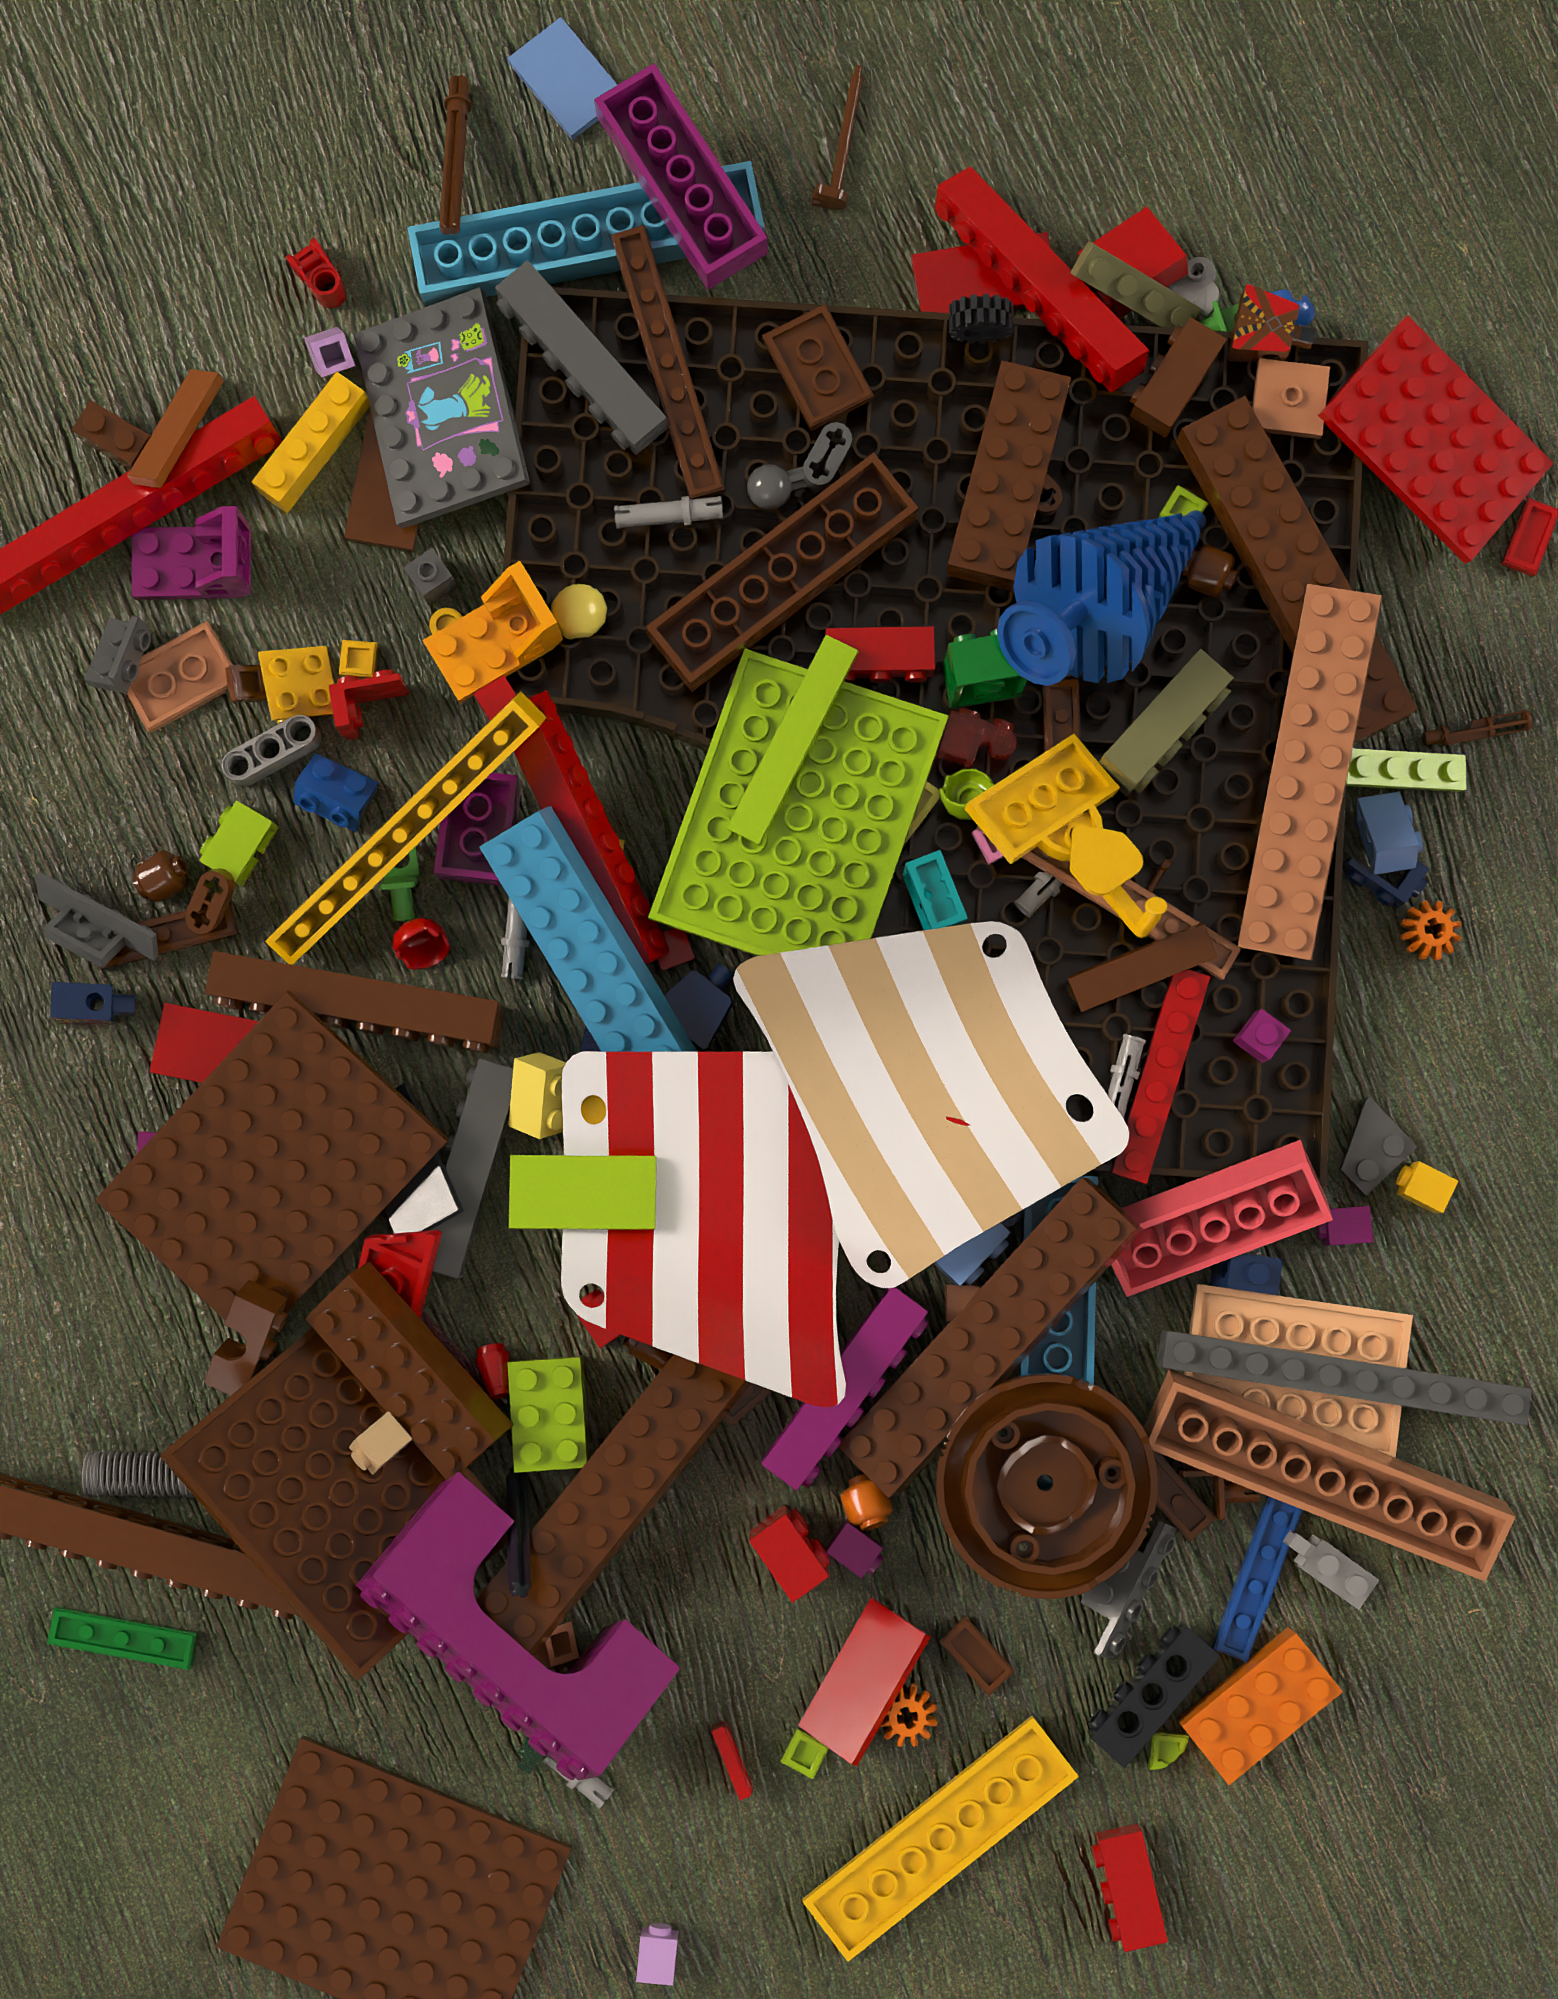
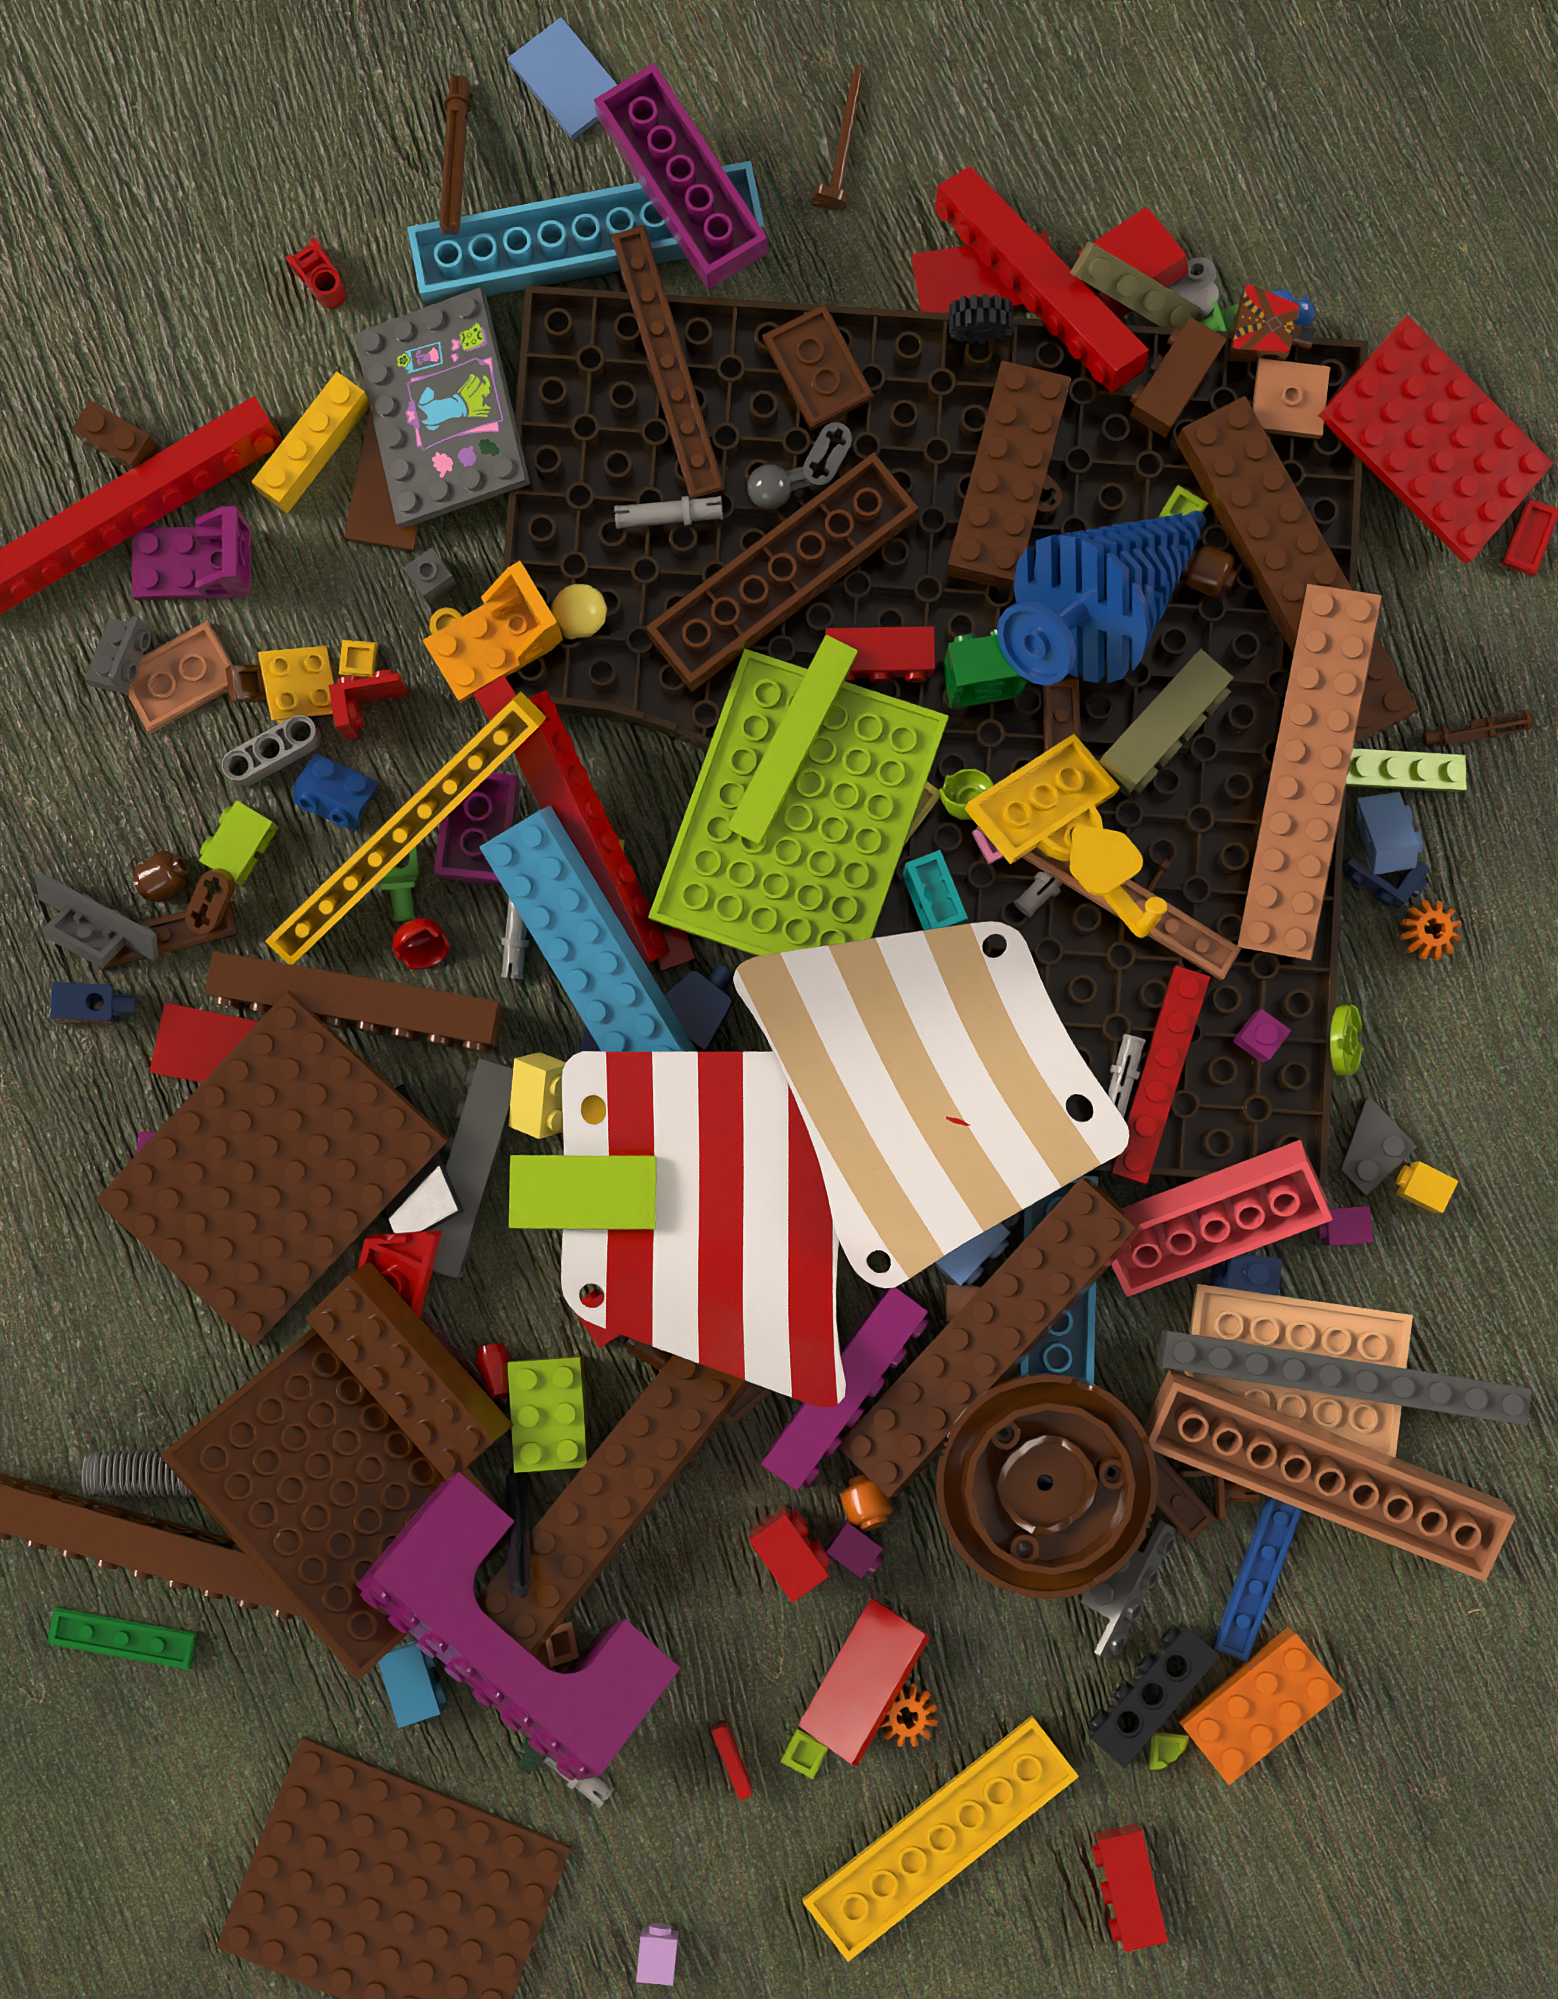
dark orange tile [127,369,224,488] -> none
reddish brown arch [204,1280,288,1396] -> none
lavender brick [304,327,355,377] -> none
tan brick [349,1411,412,1475] -> none
dark grey brick [495,260,668,455] -> none
clear red brick [937,708,1017,768] -> none
reddish brown tile [939,1615,1015,1696] -> none
reddish brown tile [1068,922,1218,1012] -> none
light grey hinge [1282,1530,1379,1610] -> none
none -> dark azure brick [378,1640,448,1728]
none -> lime tile [1330,1004,1362,1076]

